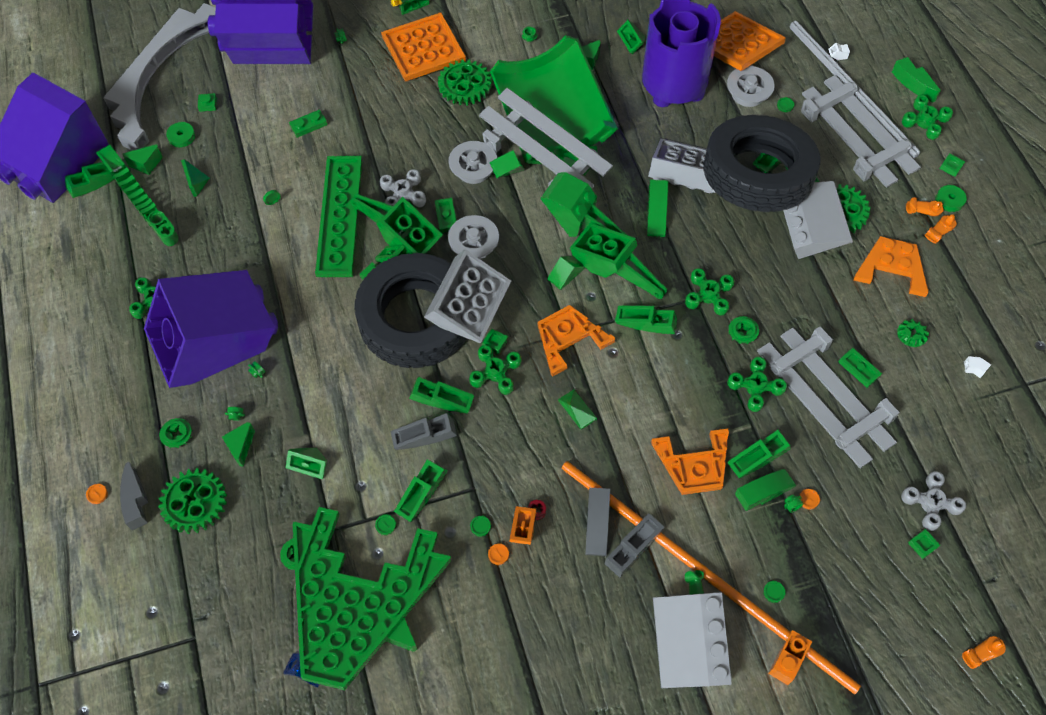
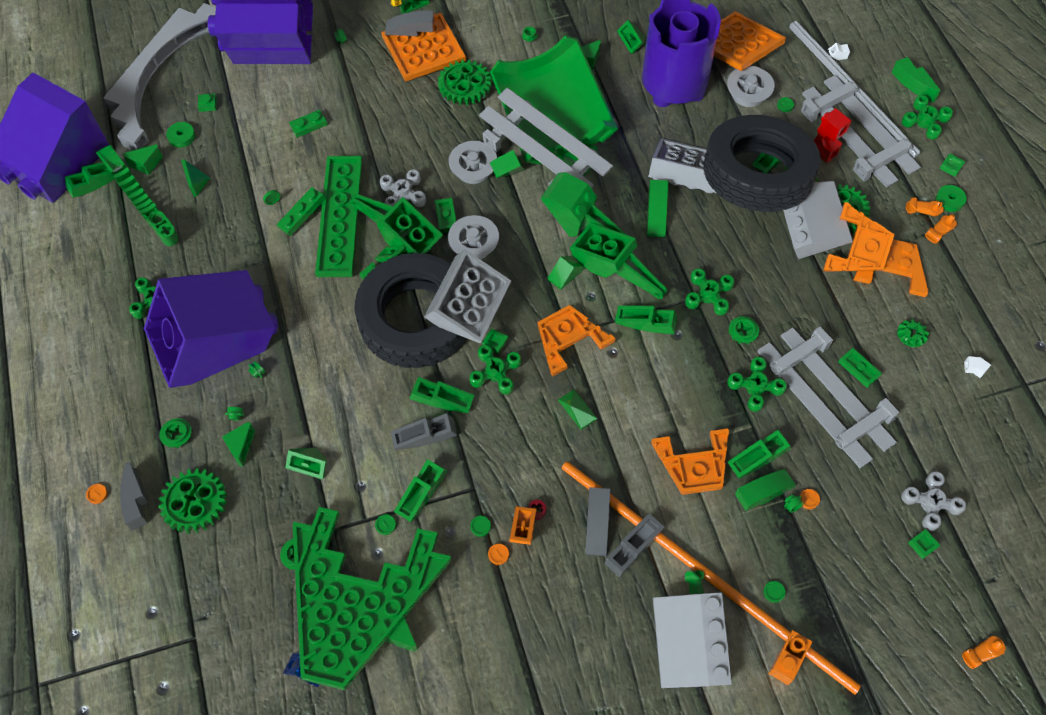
none -> green plate [276,187,326,236]
none -> dark grey slope [385,10,434,36]
none -> red arch [813,108,851,163]
none -> orange wing [823,202,894,272]

